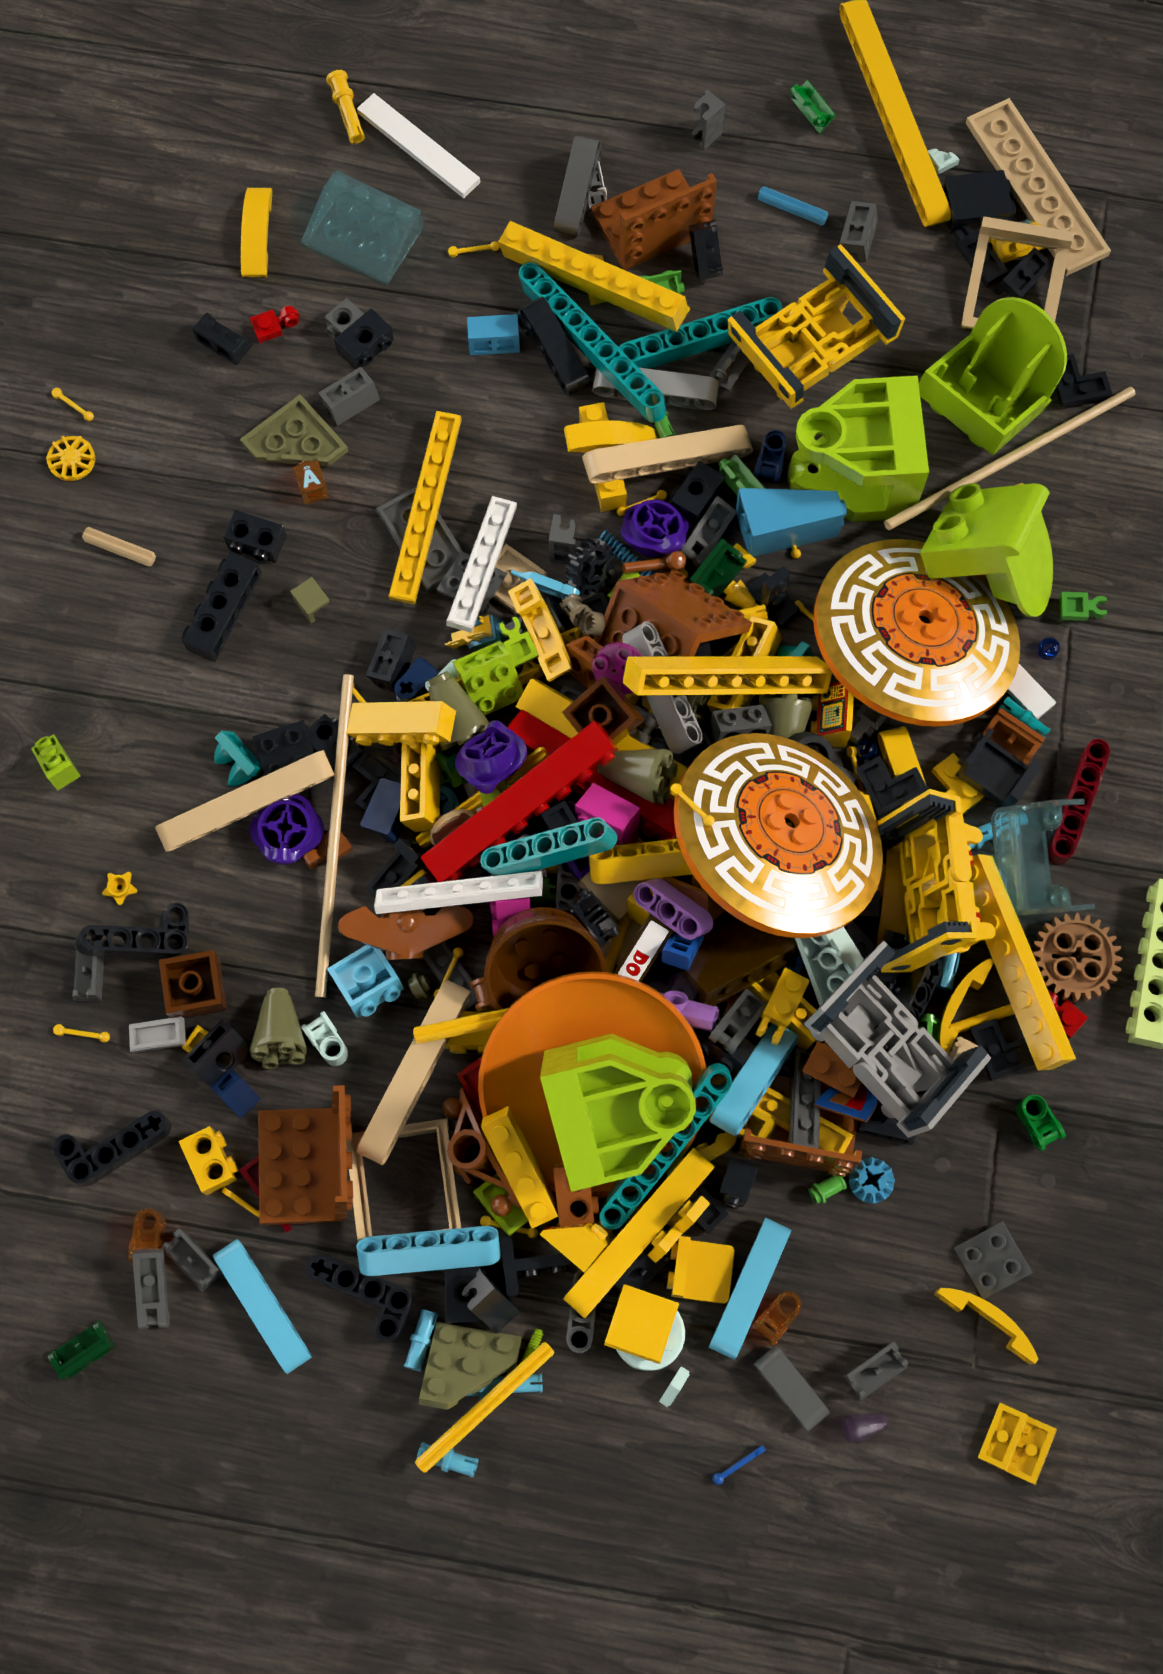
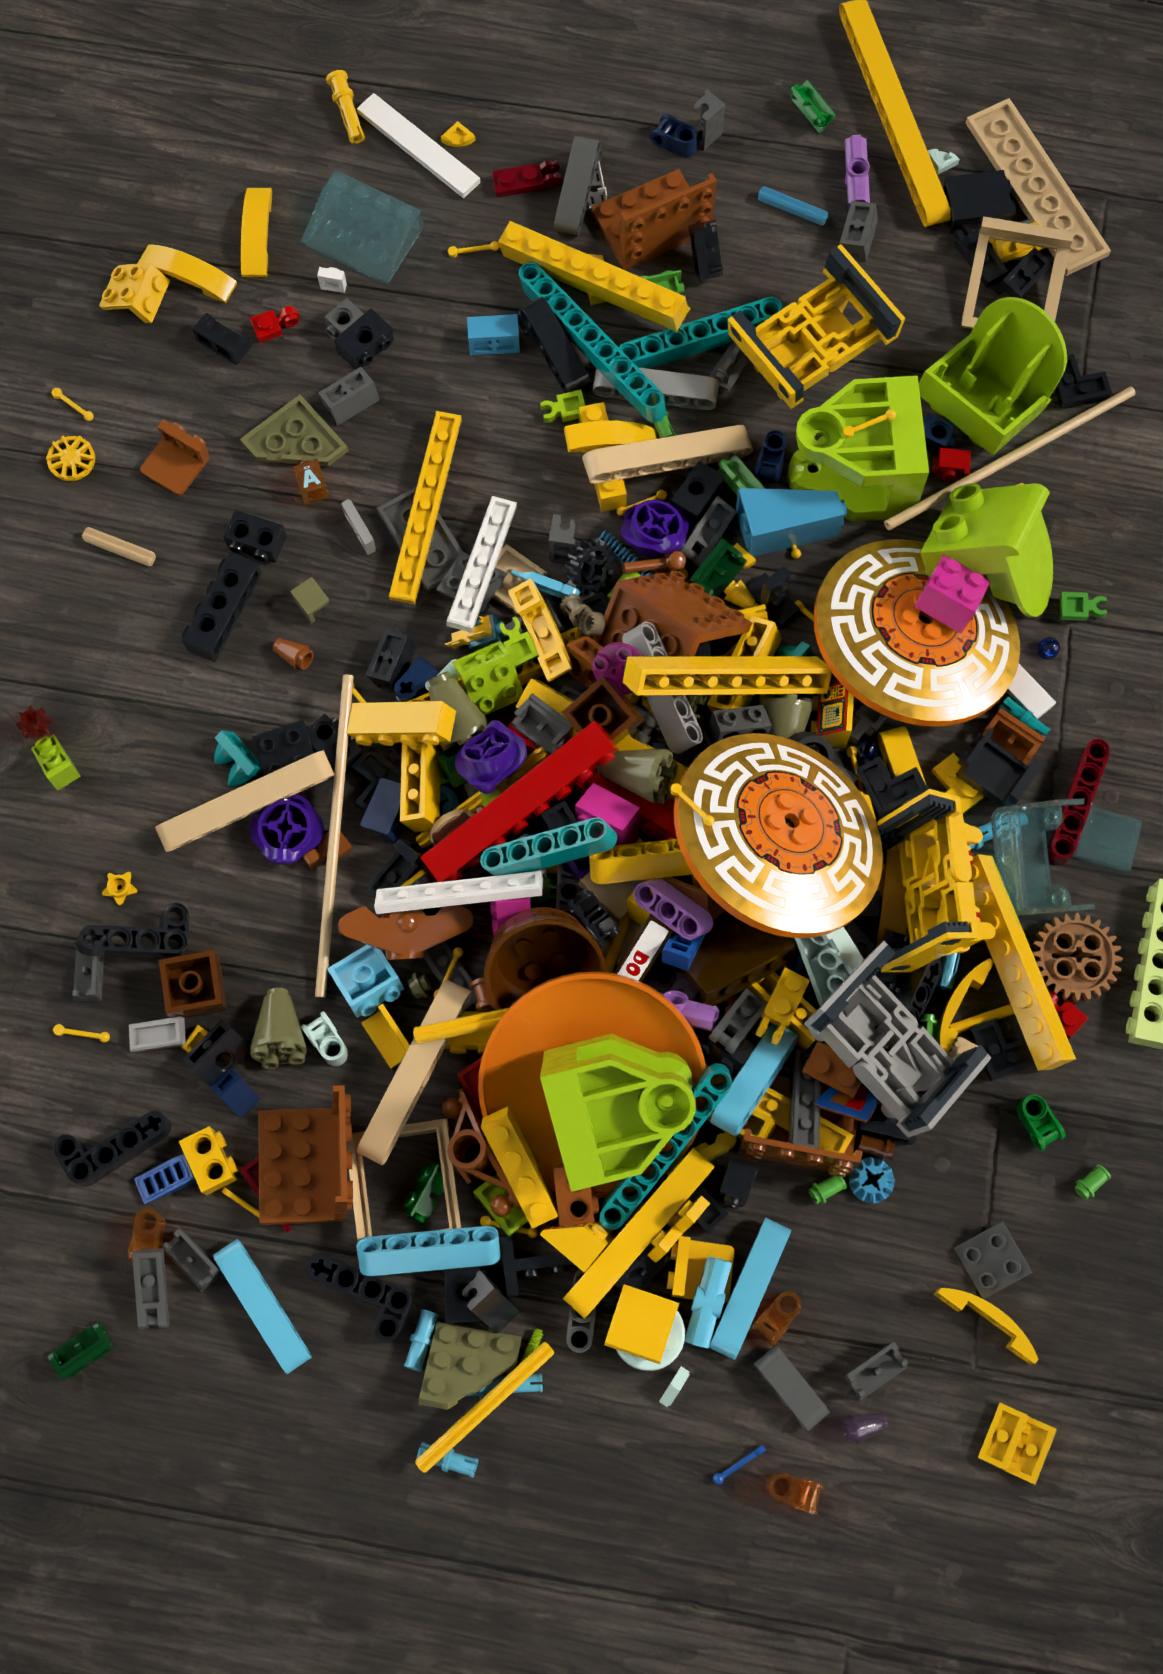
none -> clear red gear [16,706,52,741]
none -> yellow bracket [100,263,170,323]
none -> blue slope [134,1154,197,1205]
none -> yellow slope [137,245,237,304]
none -> dark orange bracket [140,419,210,496]
none -> dark orange cone [273,638,314,670]
none -> white plate [317,267,347,293]
none -> light grey tile [341,499,376,555]
none -> yellow panel [361,1004,410,1070]
none -> green hinge [403,1162,444,1223]
none -> yellow tile [441,121,476,147]
none -> dark red hinge [492,160,563,198]
none -> dark grey hinge [512,693,574,756]
none -> lime plate [540,390,586,423]
none -> dark blue piece [649,114,697,158]
none -> medium azure piece [685,1256,732,1348]
none -> clear orange piece [766,1472,826,1515]
none -> yellow hinge [843,409,896,438]
none -> medium lavender piece [844,135,870,208]
none -> reddish brown pin [858,1134,896,1161]
none -> dark pink brick [914,555,991,633]
none -> dark blue brick [923,413,957,456]
none -> red brick [931,448,971,481]
none -> bright green pin [1074,1164,1111,1200]
none -> clear light blue tile [1075,806,1143,873]

